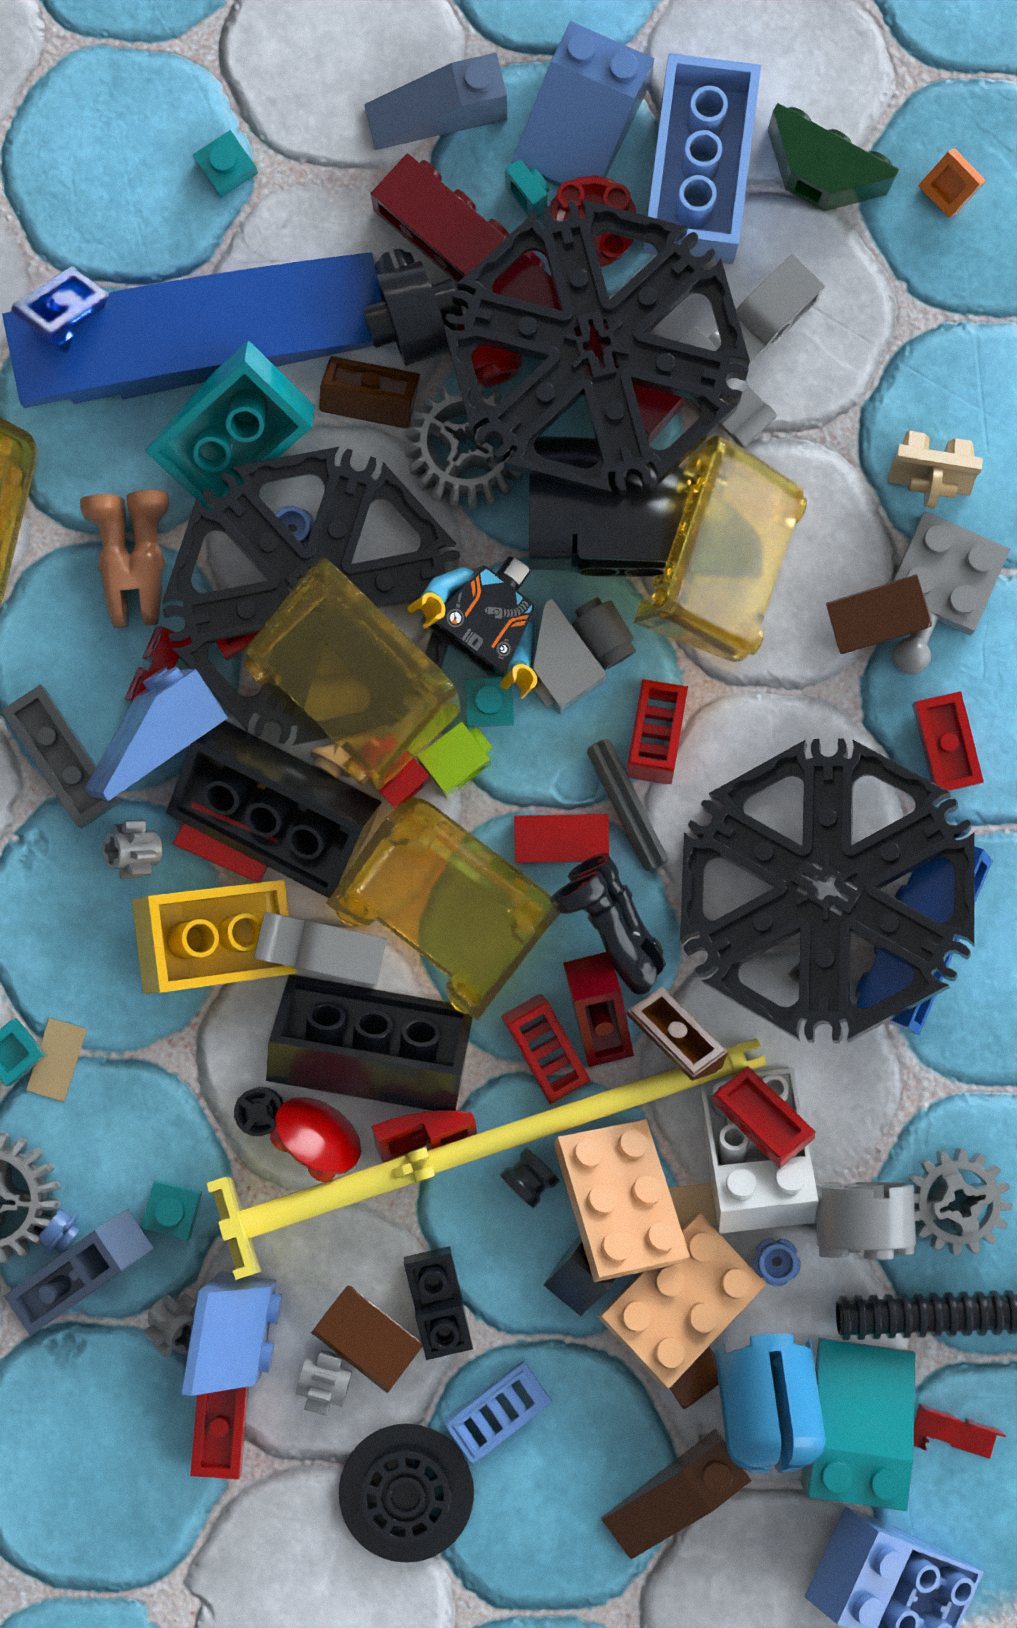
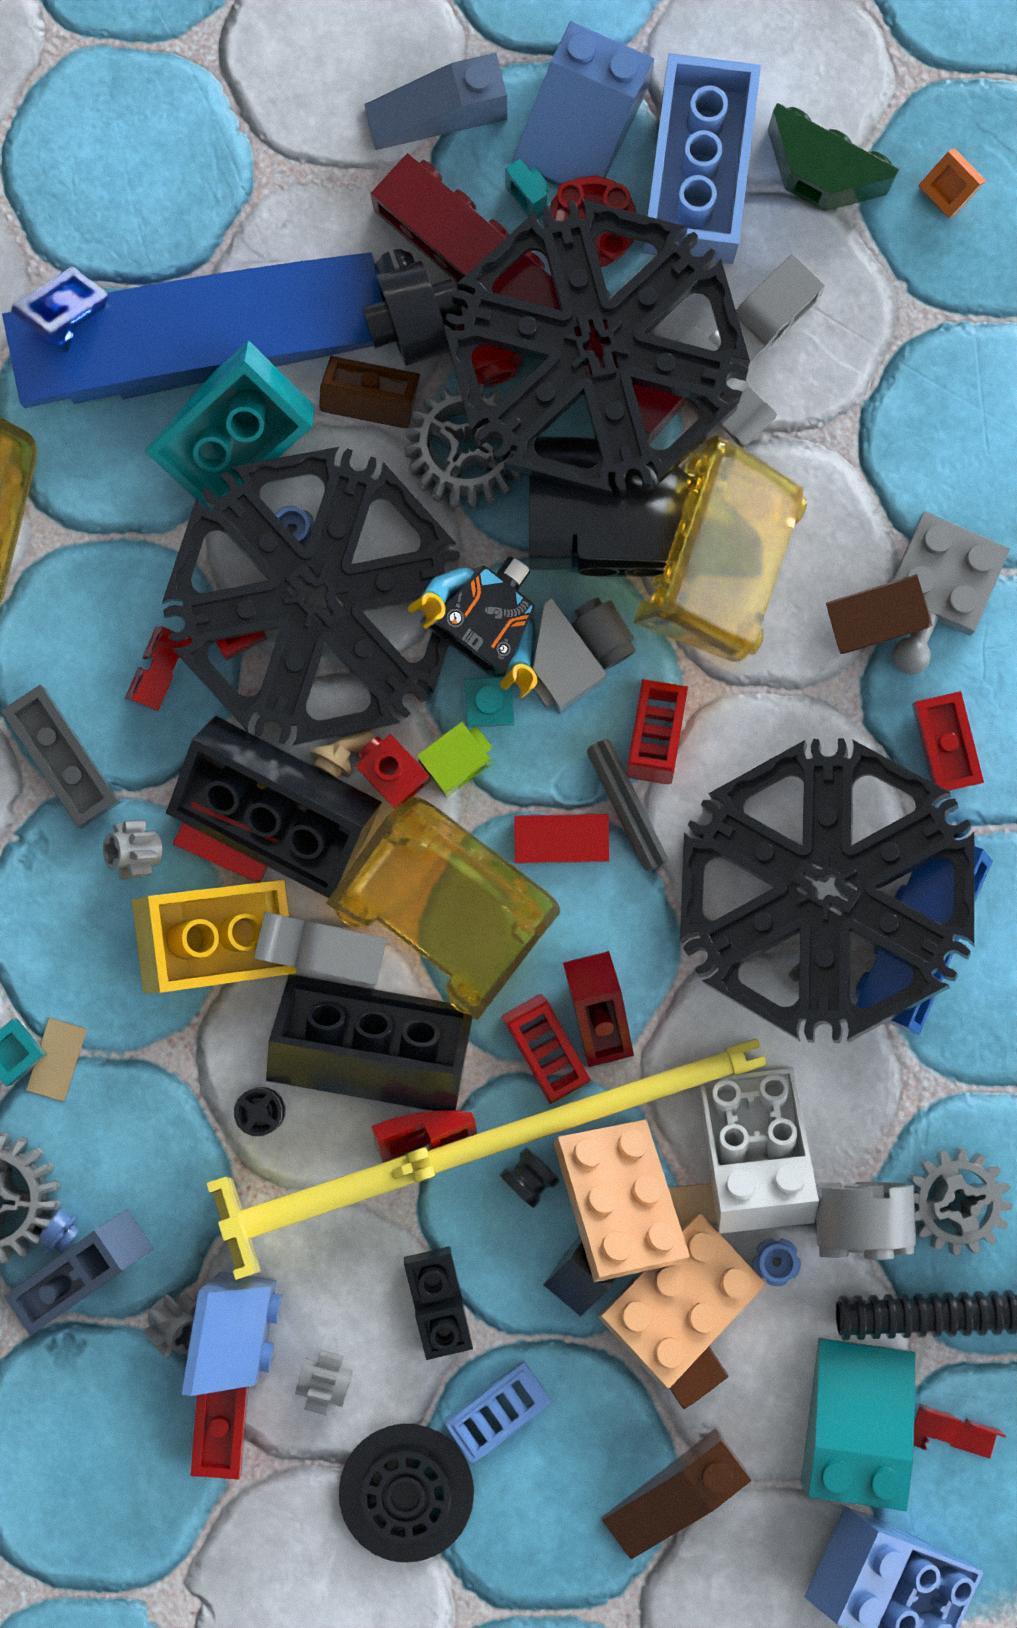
nougat piece [80,490,169,628] -> none
medium blue slope [85,667,228,801] -> none
teal plate [141,1180,202,1240] -> none
teal plate [193,130,258,198] -> none
clear yellow windscreen [243,557,461,791] -> none
red dish [270,1097,362,1182] -> none
reddish brown slope [311,1285,423,1393] -> none
black piece [550,853,666,995] -> none
reddish brown slope [626,986,728,1081] -> none
red tile [712,1066,816,1169] -> none
dark azure cylinder [715,1334,826,1474] -> none
tan hips [888,430,983,508] -> none

